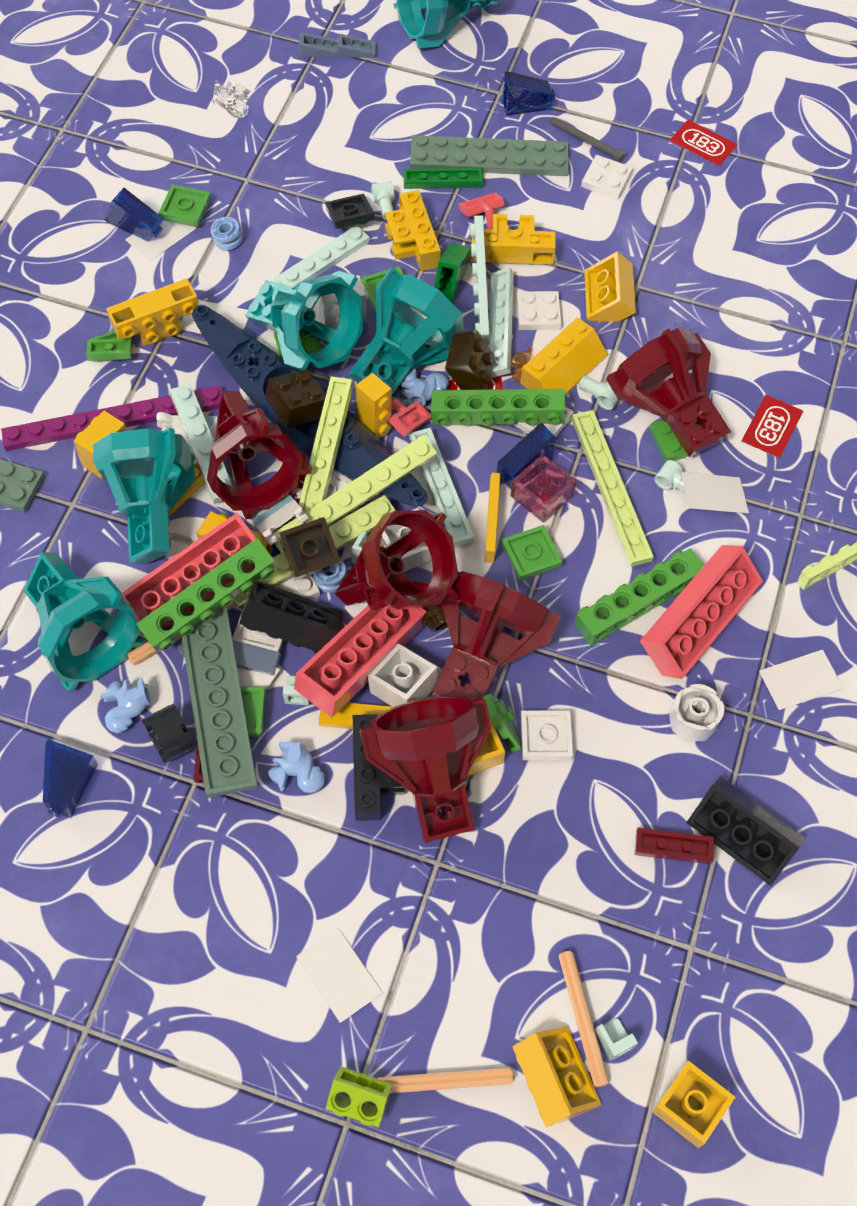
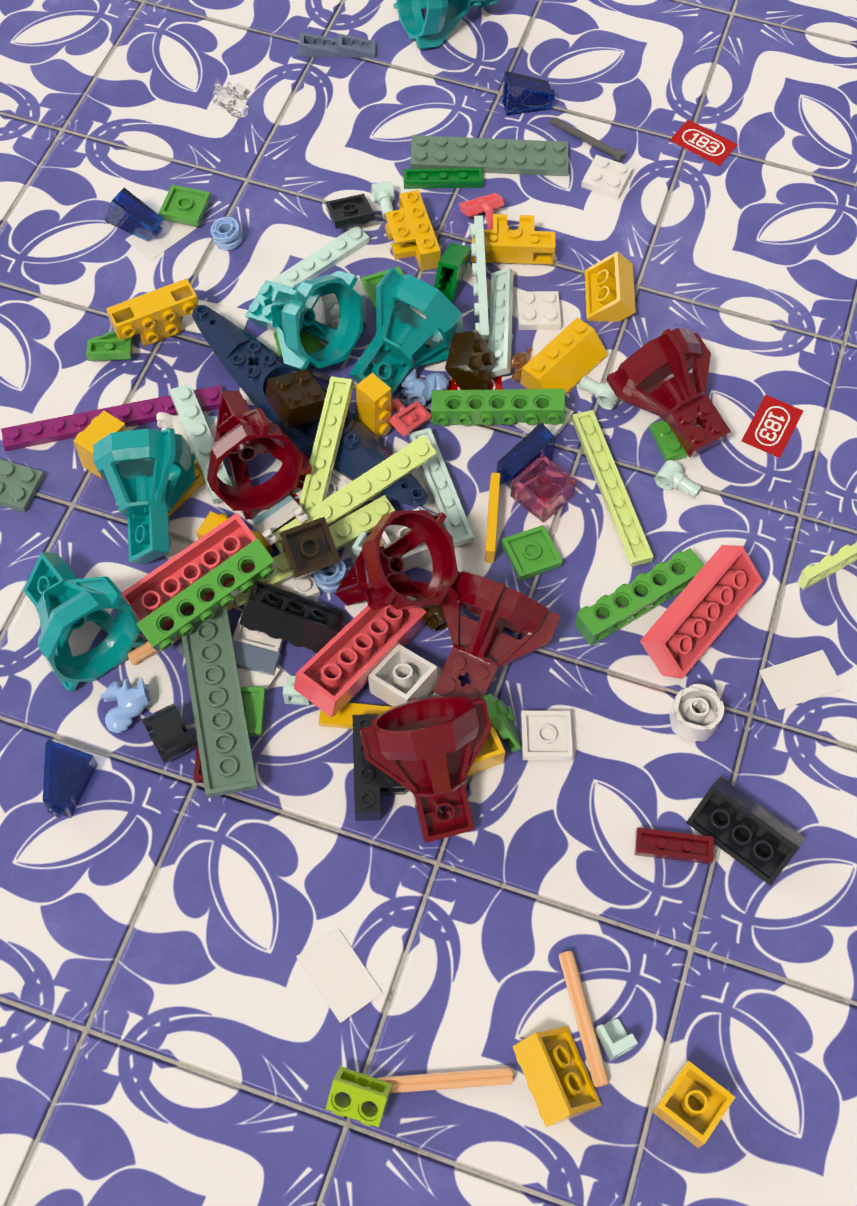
light blue animal [268,742,325,793] -> none
white sticker [681,472,749,513] -> none

